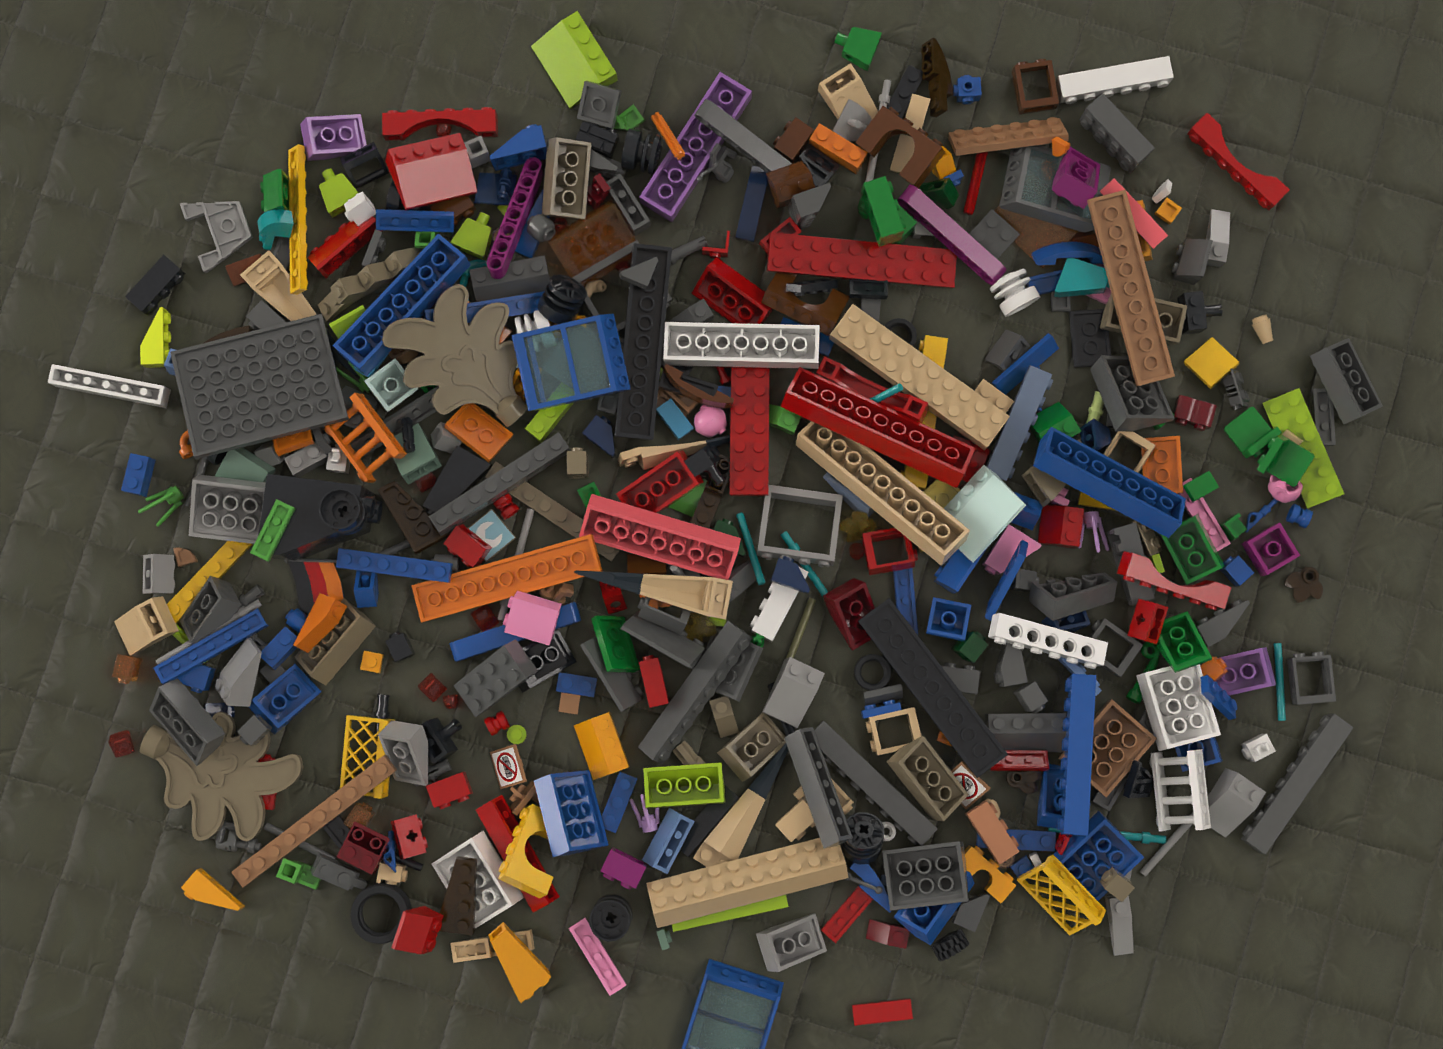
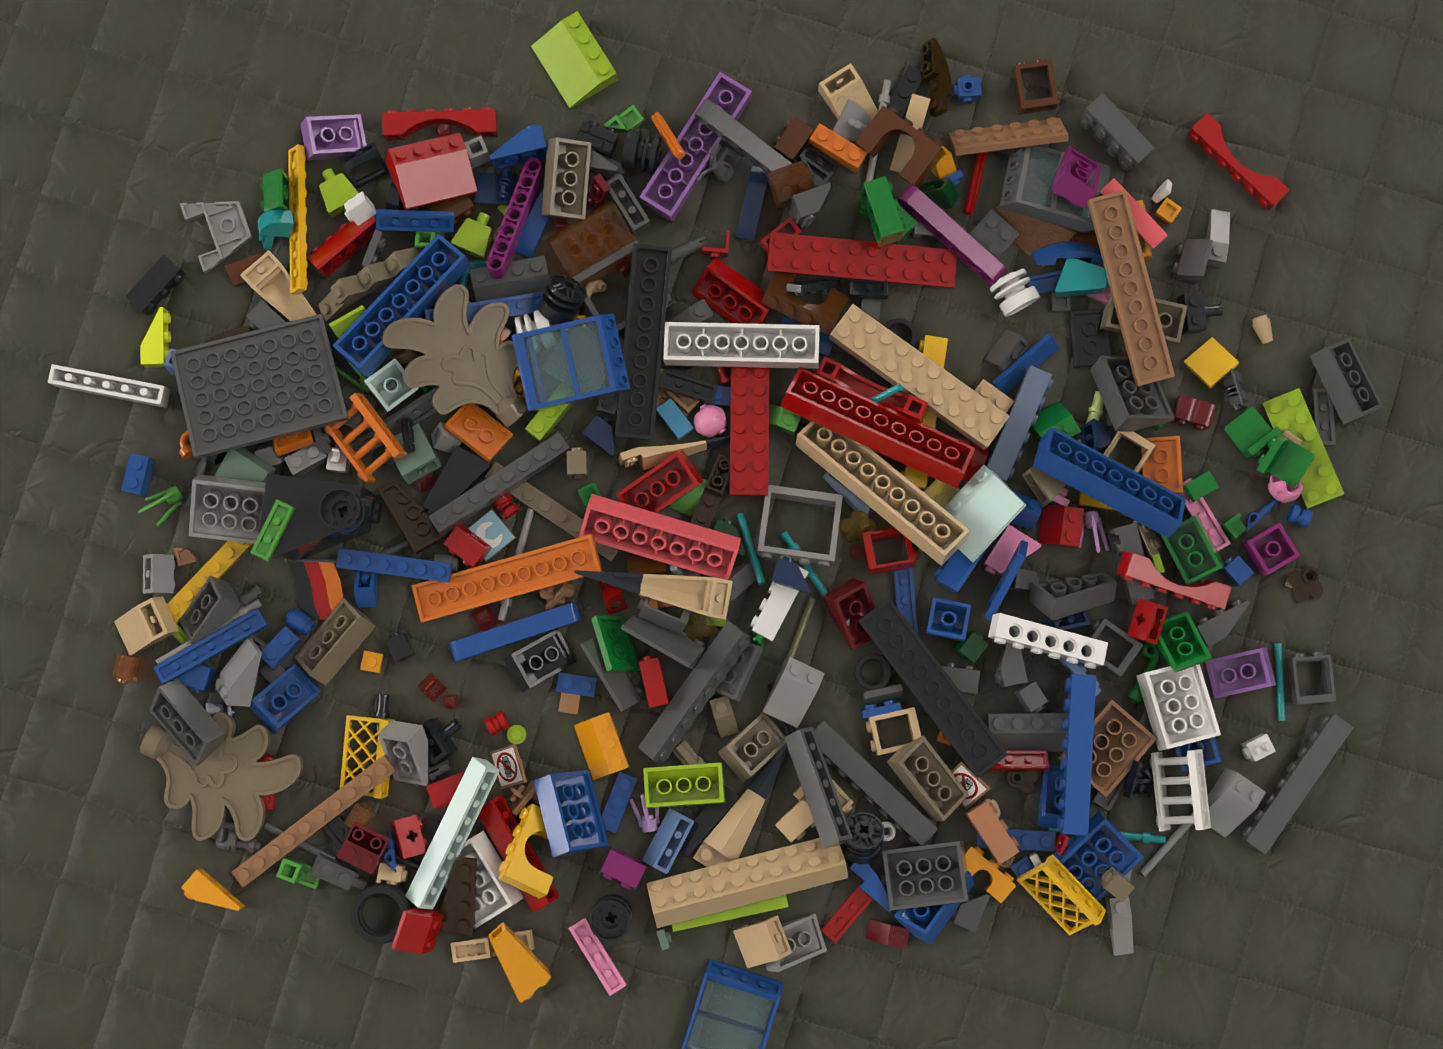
clear red slope [108,730,135,758] -> none
dark grey brick [237,714,272,746] -> none
orange slope [293,593,347,653] -> none
dark grey brick [453,639,538,717] -> none
bright pink brick [503,591,562,645] -> none
dark grey head [527,214,555,242] -> none
dark grey plate [577,81,622,128] -> none
dark grey slope [619,257,658,289] -> none
reddish brown slope [663,364,734,408] -> none
black brick [684,443,725,486] -> none
green torso [834,27,882,71] -> none
dark grey hinge [845,873,883,894] -> none
red tile [852,998,913,1026] -> none
black tyre [931,929,970,961] -> none
orange tile [1052,136,1070,157] -> none
white brick [1055,56,1174,104] -> none
orange brick [1200,657,1228,681] -> none
blue plate [1201,675,1237,720] -> none
none -> light aqua brick [406,757,500,910]
none -> tan panel [733,915,792,968]

